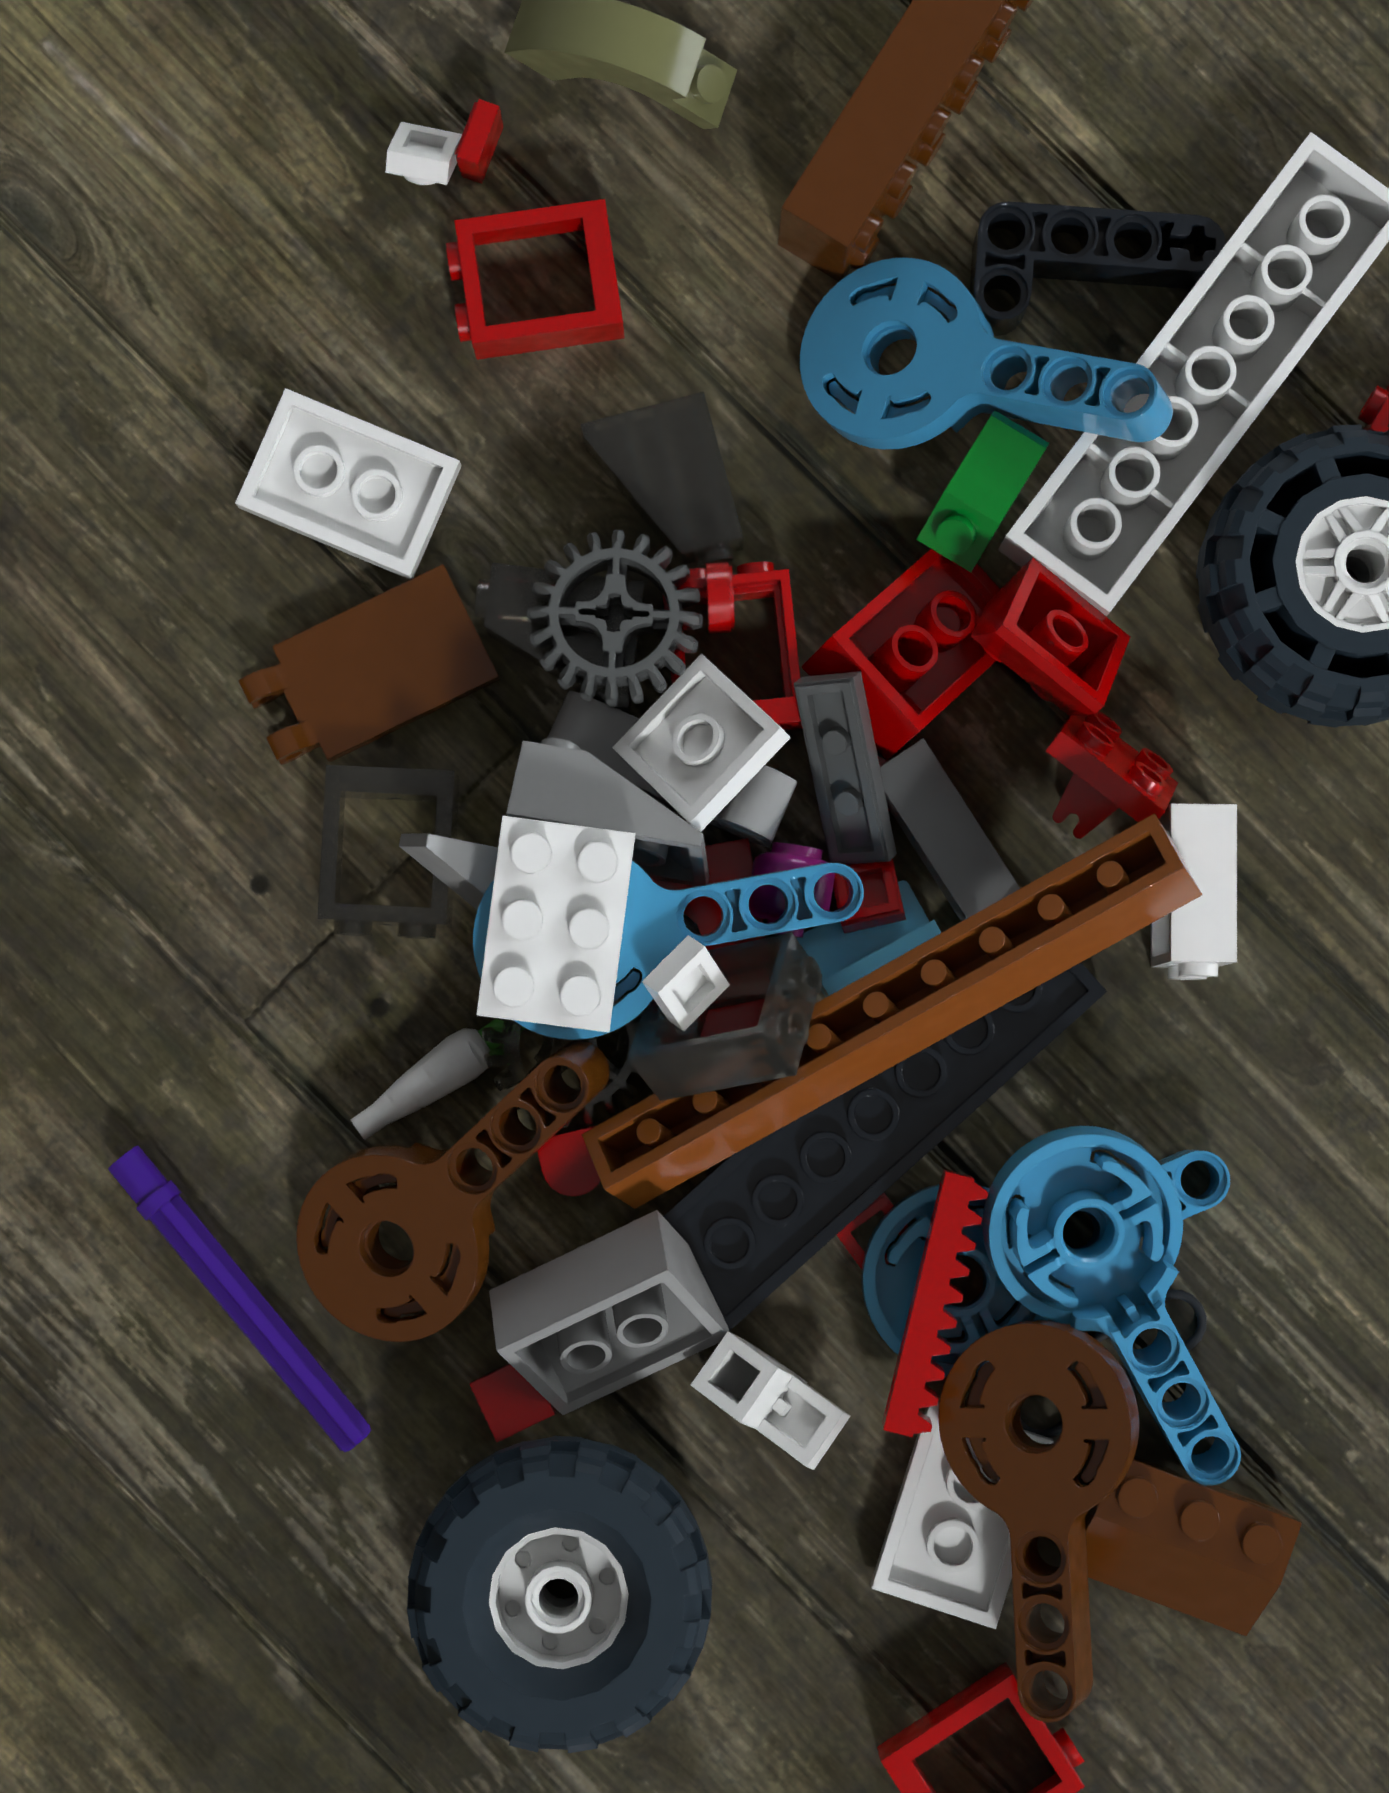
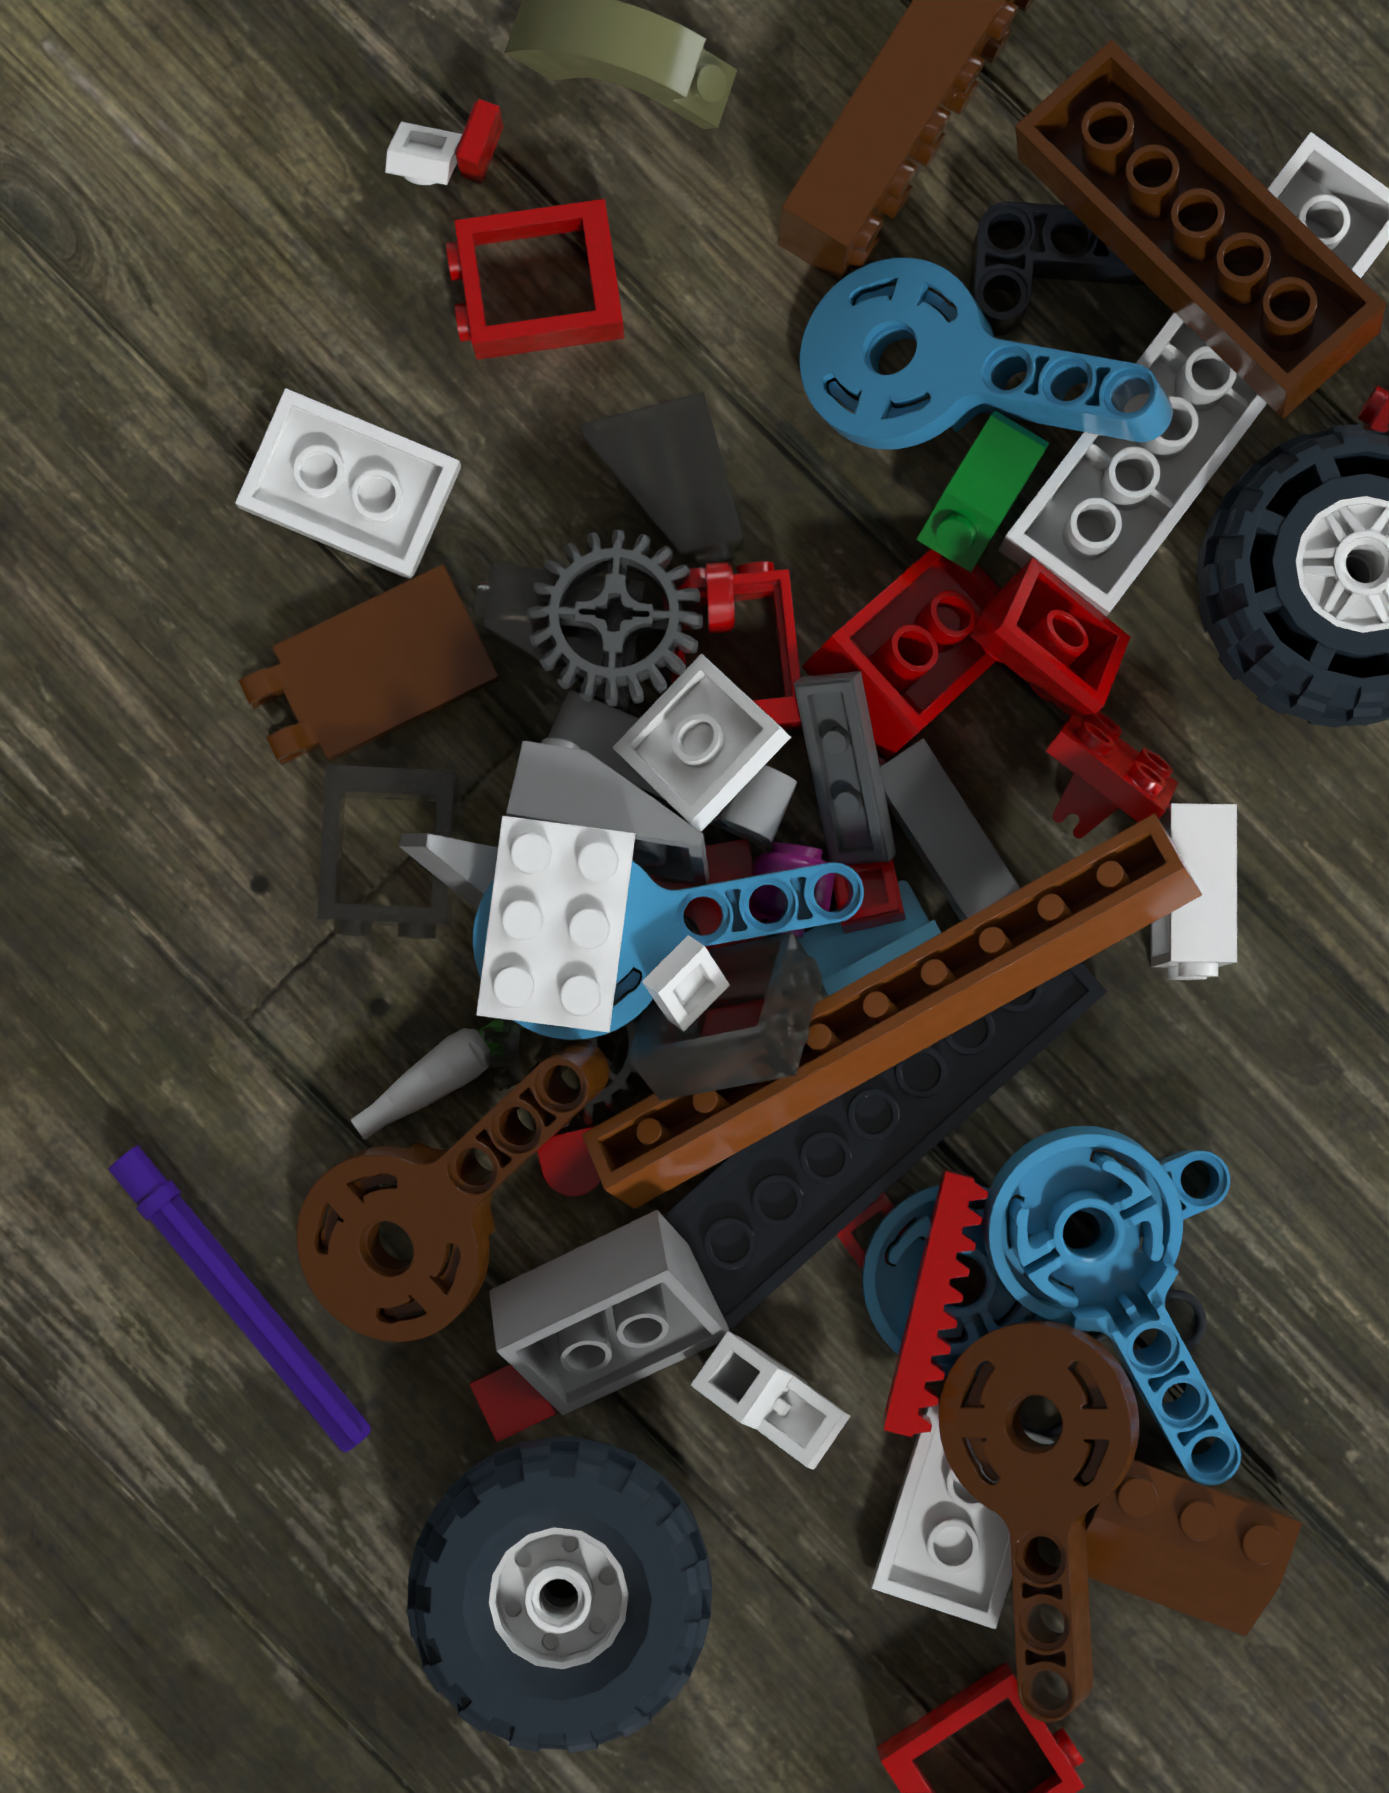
none -> reddish brown brick [1015,40,1386,419]

